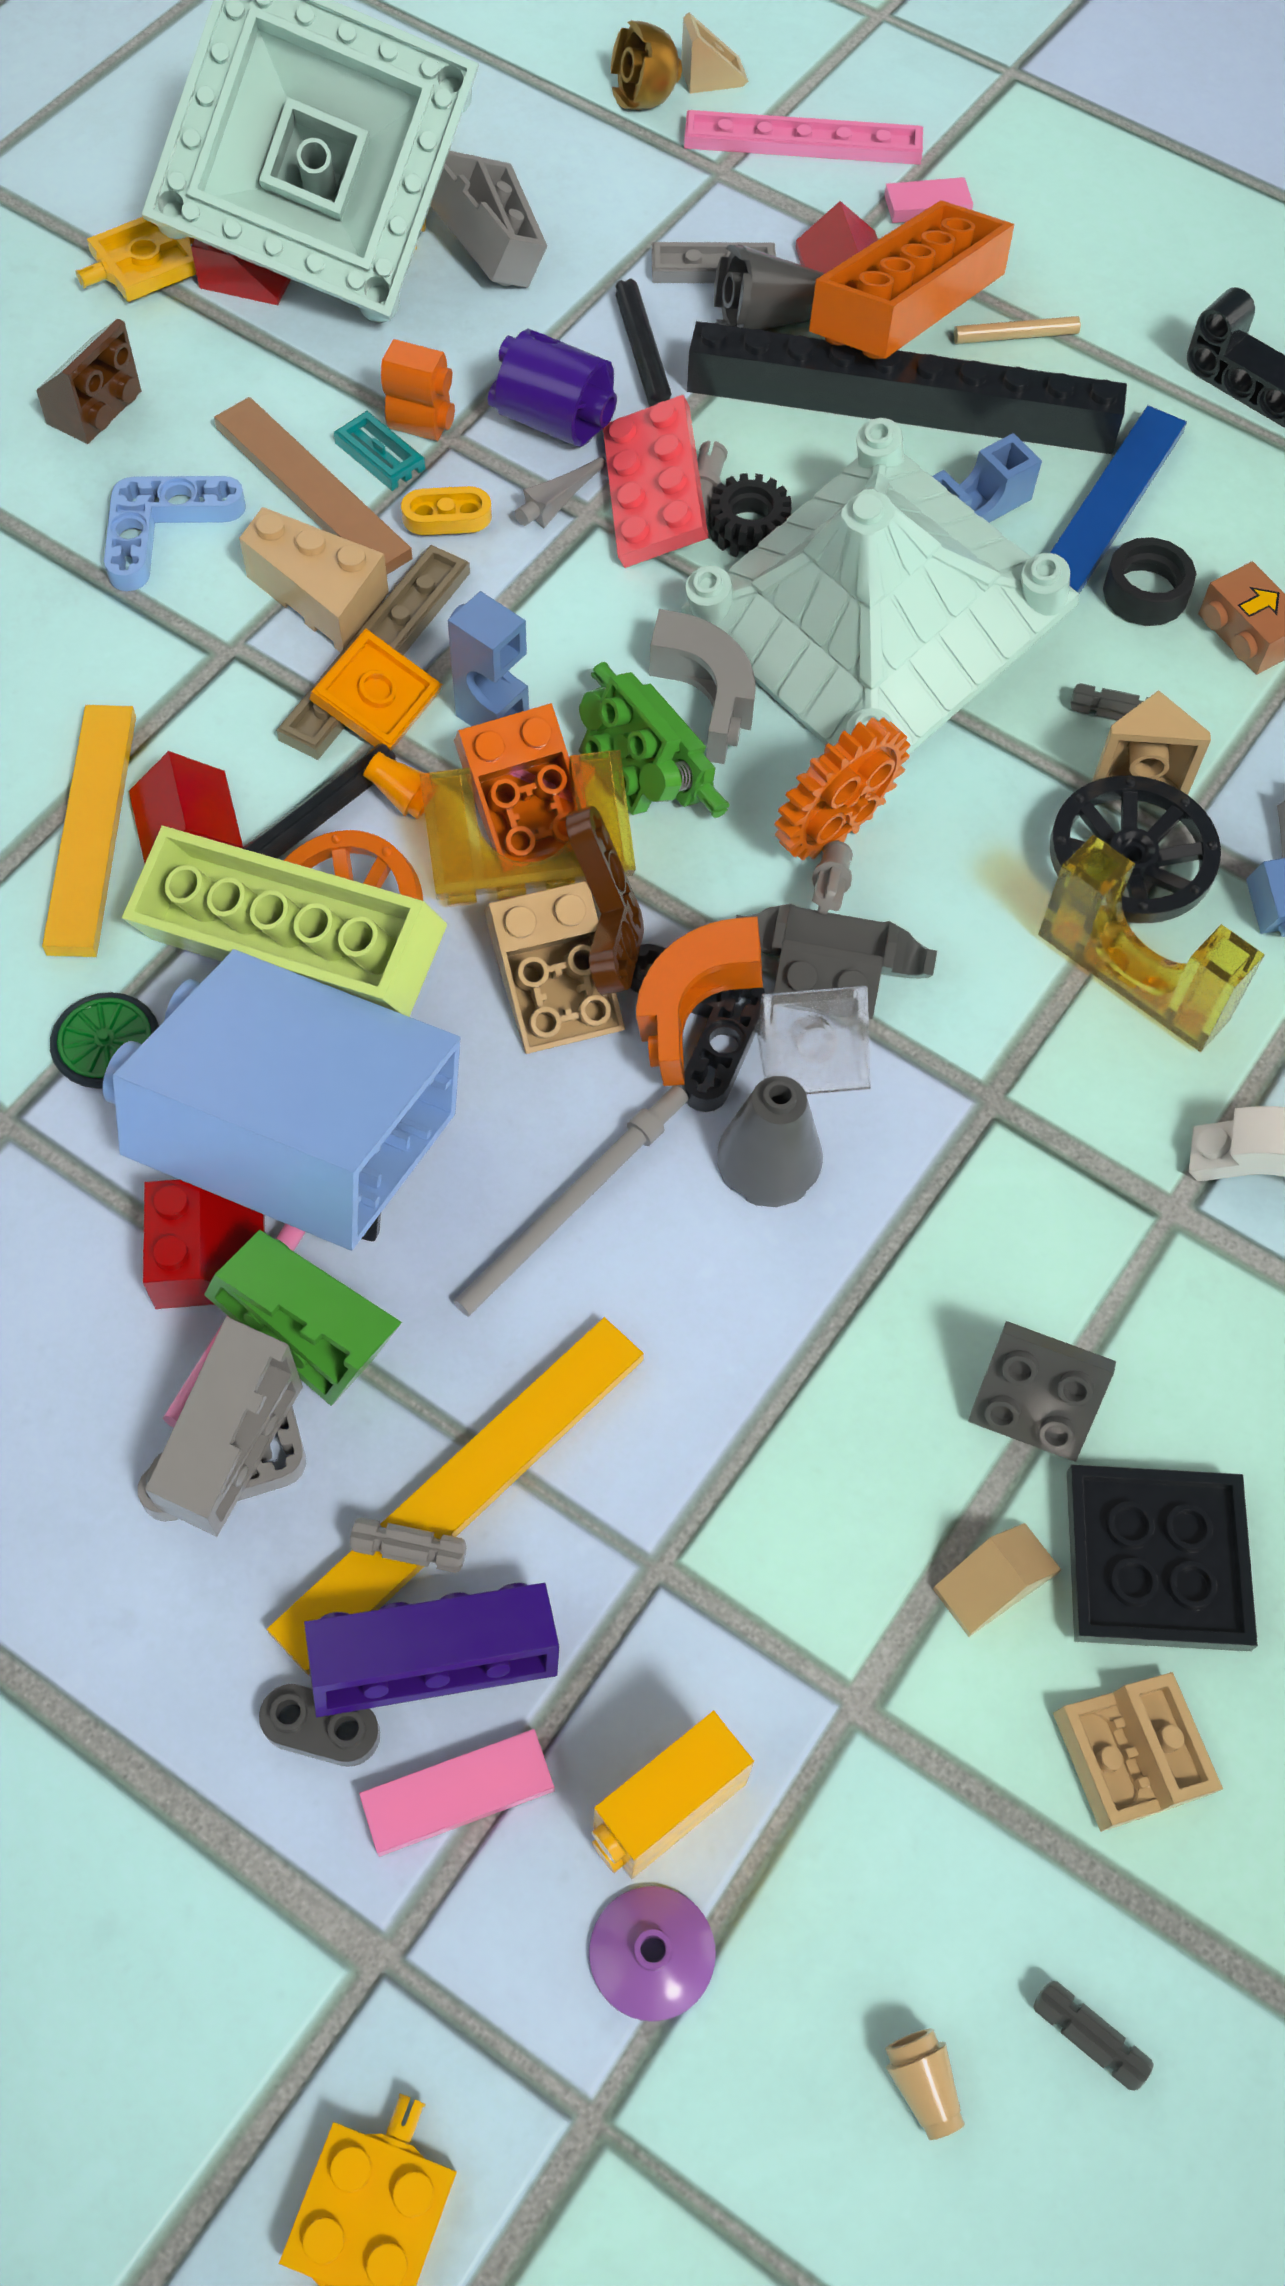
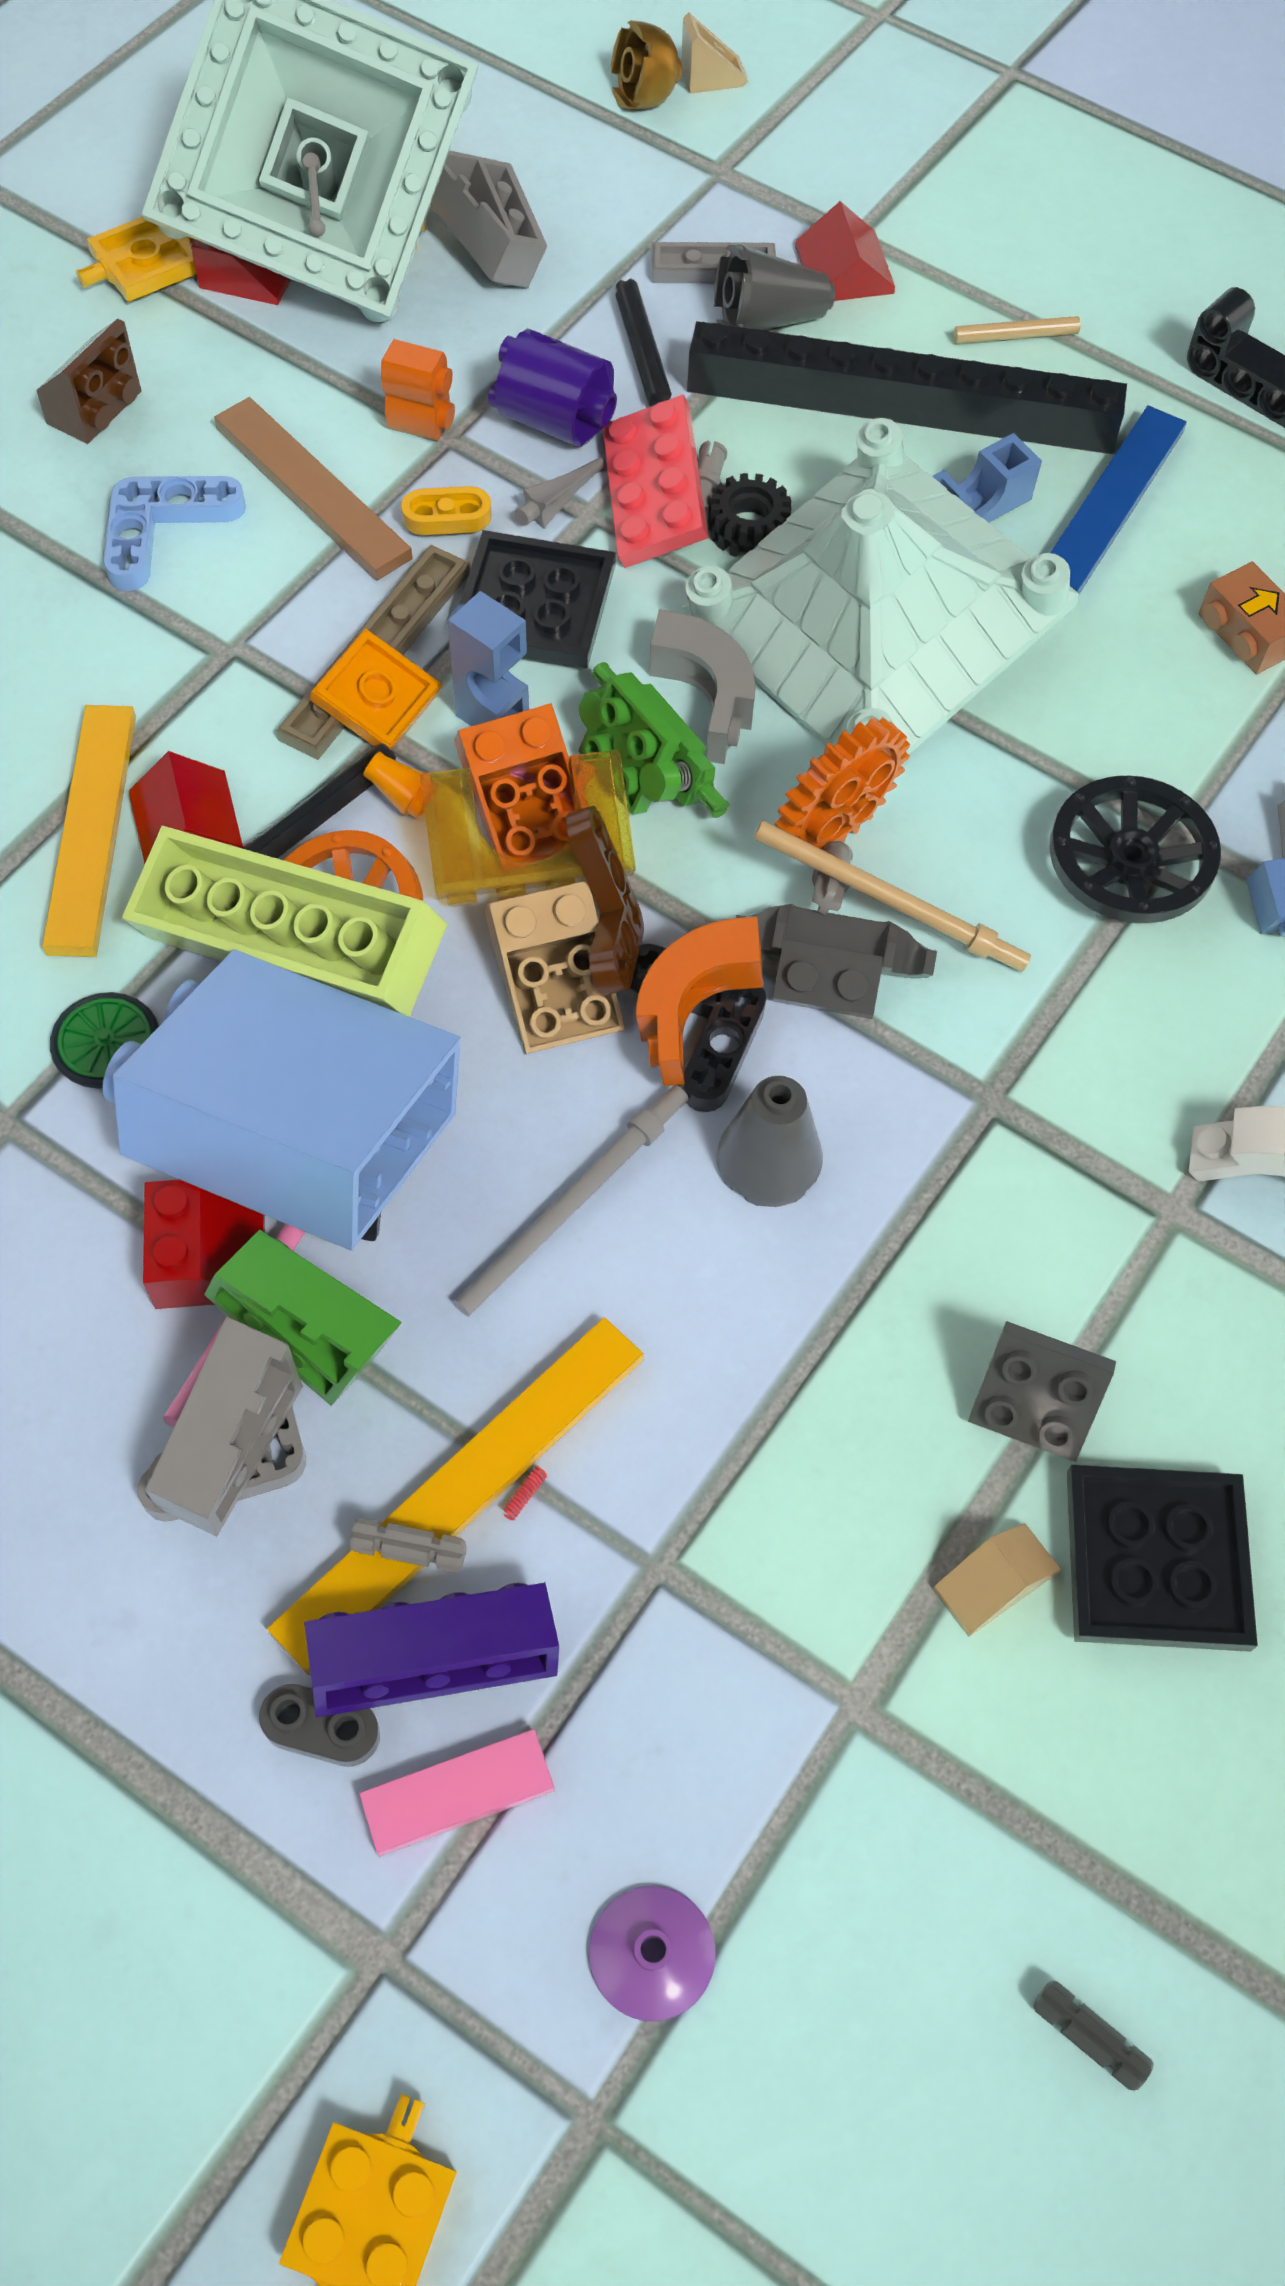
tan wedge [239,507,389,653] -> none
teal tile [334,411,425,491] -> none
yellow brick [591,1710,754,1880] -> none
bright pink tile [684,110,923,165] -> none
clear slope [757,986,871,1095] -> none
orange brick [809,200,1015,359] -> none
bright pink tile [884,177,973,223] -> none
tan cone [885,2028,965,2140] -> none
clear yellow arch [1038,835,1265,1052] -> none
tan slope [1053,1672,1223,1832] -> none
dark grey axle [1070,683,1149,720] -> none
tan slope [1092,690,1211,795] -> none
black tyre [1103,537,1197,626] -> none
none -> light grey hinge [302,153,326,237]
none -> black plate [459,530,616,669]
none -> coral leg [503,1466,547,1520]
none -> tan bar [753,820,1031,972]

